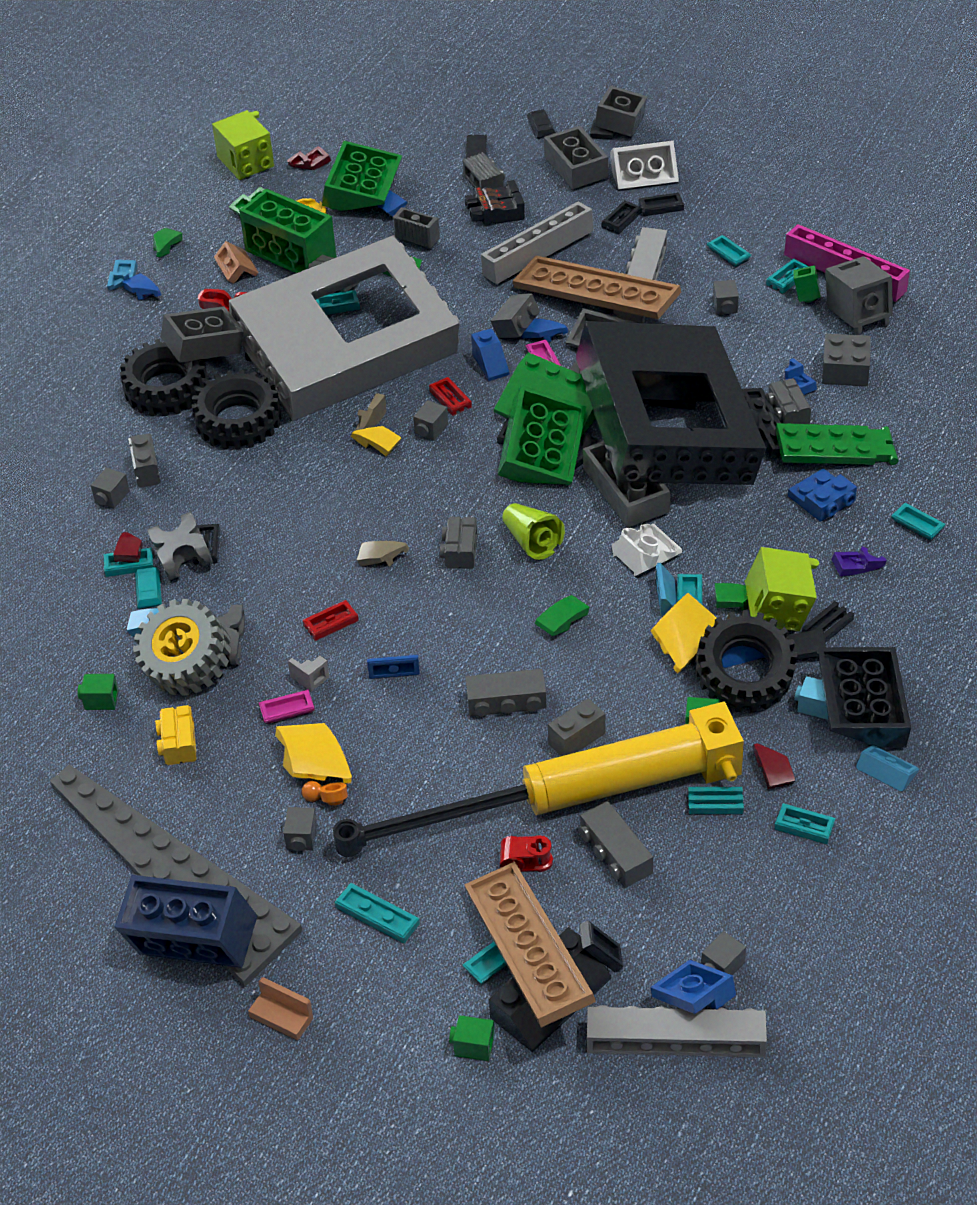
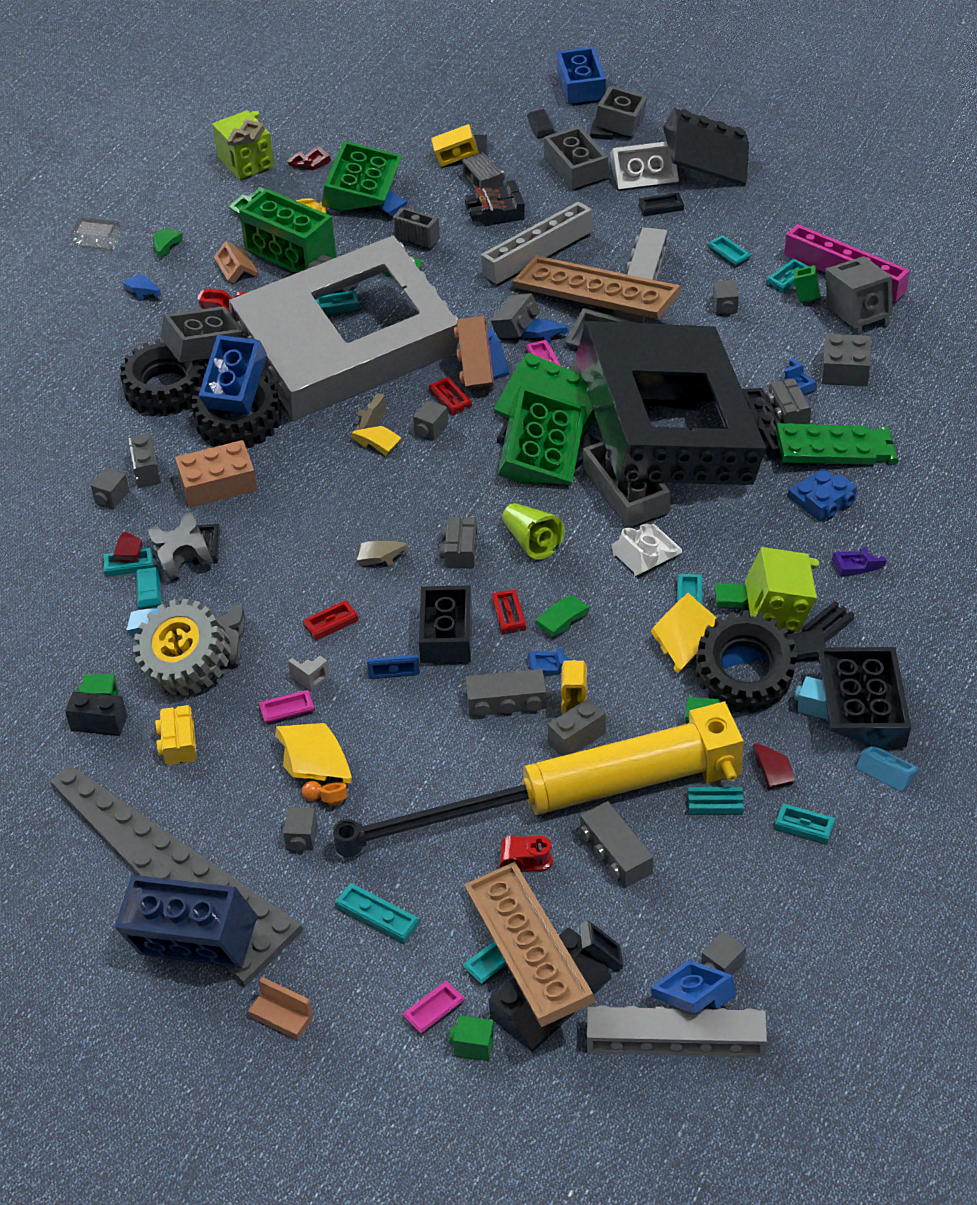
dark azure slope [107,260,138,290] -> none
black tile [601,200,642,234] -> none
dark azure slope [656,563,677,616] -> none
teal tile [891,503,946,540] -> none
none -> black brick [65,691,127,736]
none -> clear brick [71,217,122,251]
none -> nougat brick [175,440,258,508]
none -> blue brick [199,335,267,414]
none -> dark tan slope [227,119,265,146]
none -> dark pink tile [402,980,465,1034]
none -> black brick [418,585,472,663]
none -> yellow brick [431,124,479,167]
none -> nougat brick [454,316,495,390]
none -> red tile [491,589,527,635]
none -> blue slope [527,647,580,676]
none -> blue brick [556,47,606,104]
none -> yellow brick [561,660,588,715]
none -> black slope [663,108,749,186]

